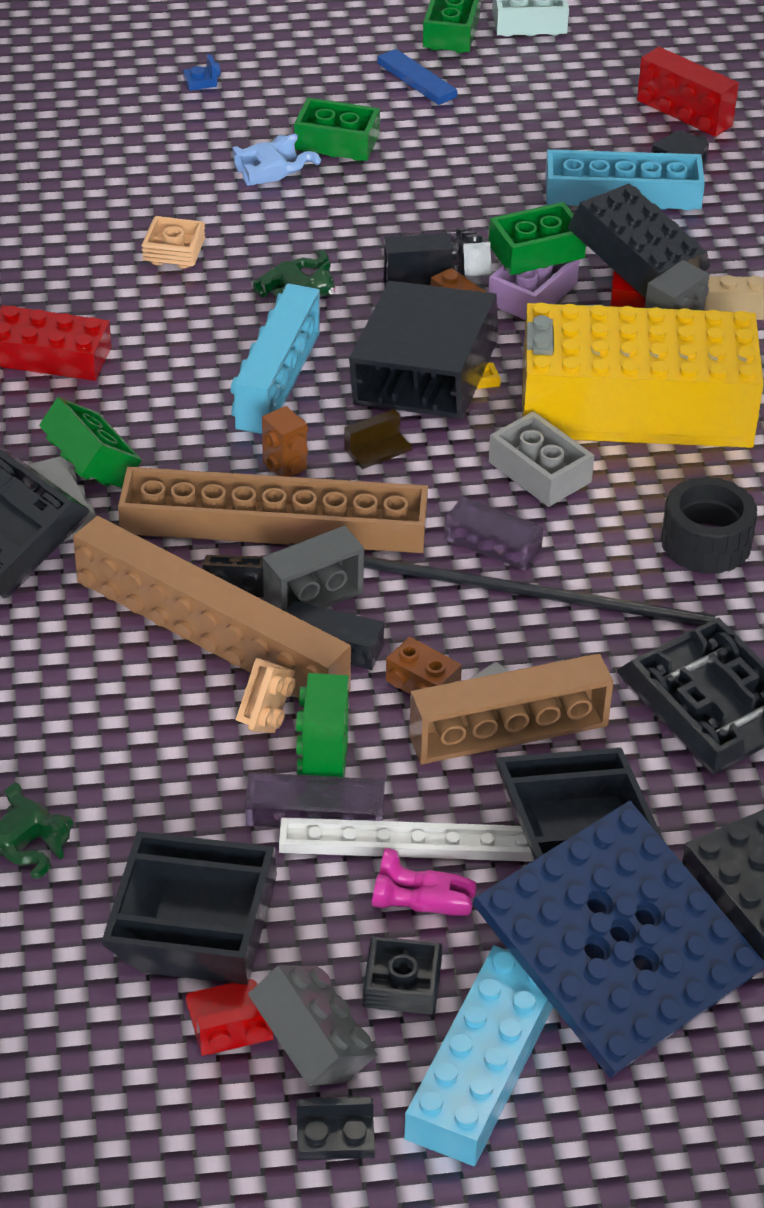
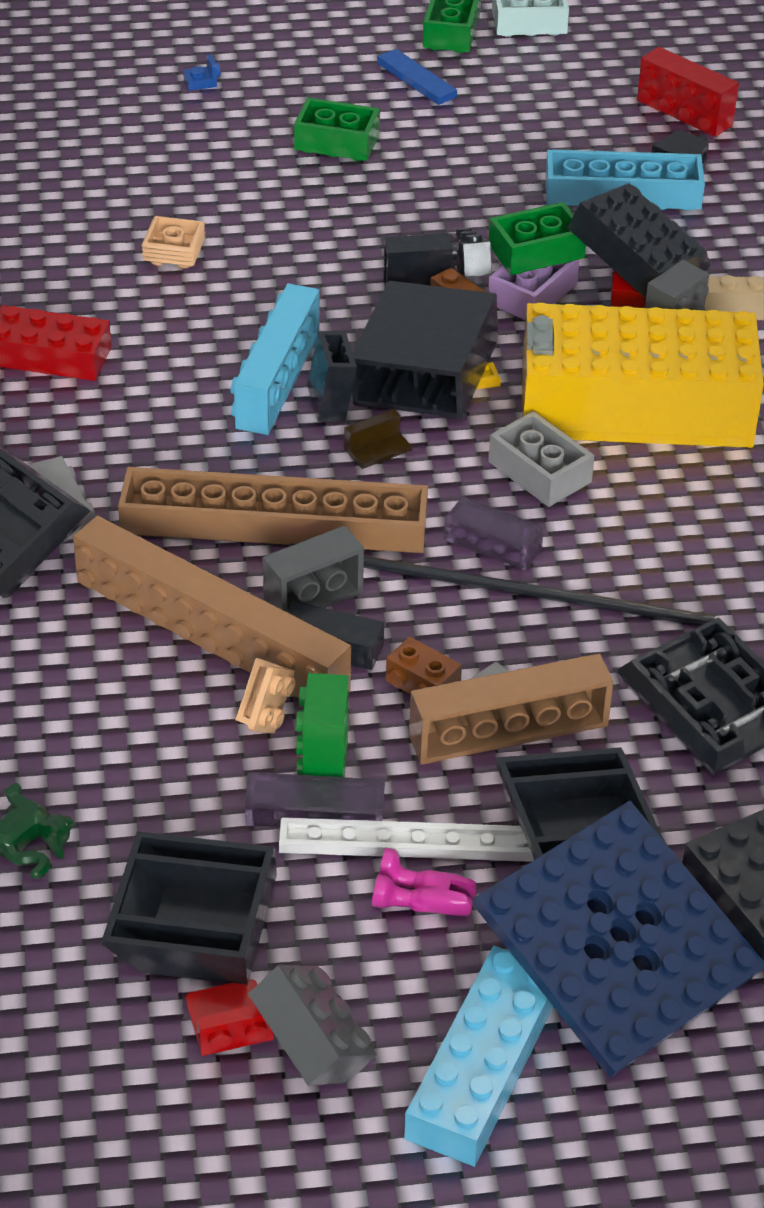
green brick [39,397,142,488] -> none
black bracket [202,555,264,597] -> none
light blue animal [232,134,321,186] -> none
dark green animal [253,250,335,299] -> none
dark orange brick [262,406,308,477] -> none
black bracket [296,1096,375,1161] -> none
black brick [362,936,443,1015] -> none
black tyre [661,477,757,574] -> none
none -> black brick [307,331,357,423]

